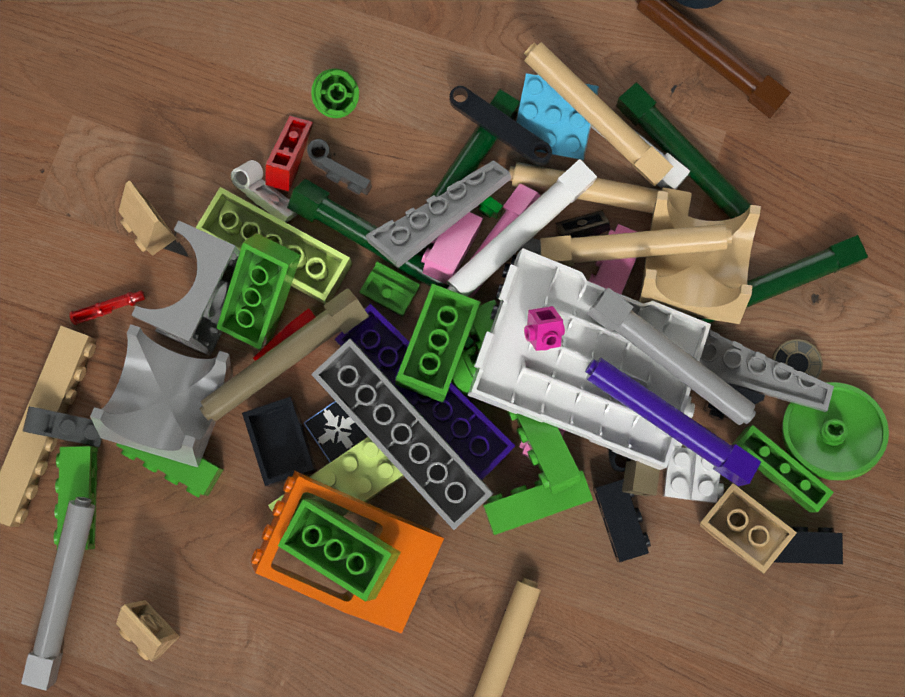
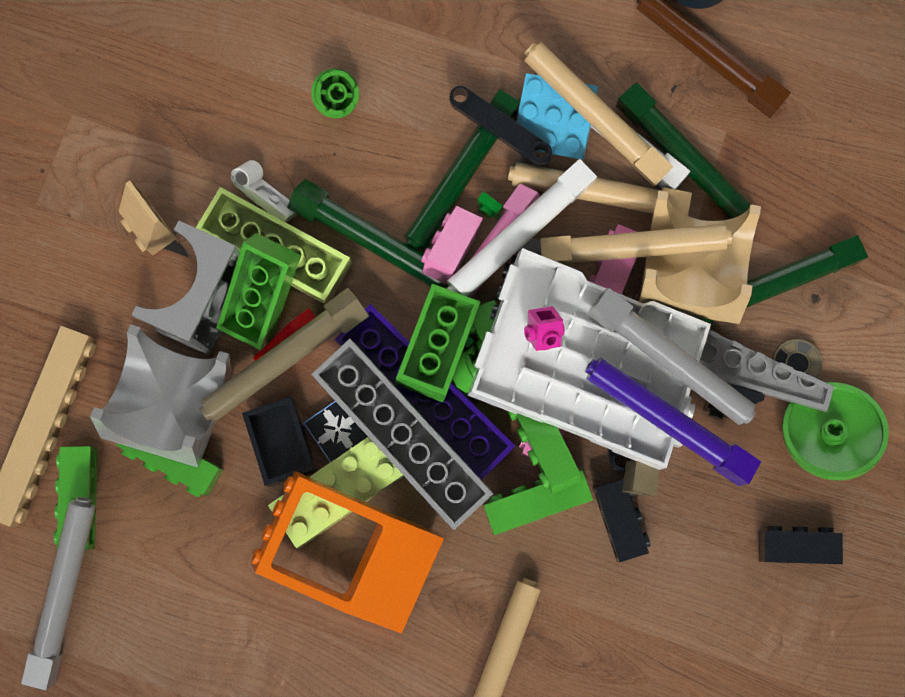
dark grey plate [22,406,102,447] -> none
red piece [69,290,146,325] -> none
tan slope [116,600,180,662] -> none
red slope [265,116,313,191] -> none
bright green brick [278,499,401,602] -> none
dark grey plate [307,139,372,195] -> none
bright green plate [359,261,420,317] -> none
light grey wing [366,160,511,268] -> none
black plate [555,210,610,238] -> none
white plate [663,446,724,503] -> none
tan slope [700,483,797,574] -> none
bright green brick [732,425,834,513] -> none

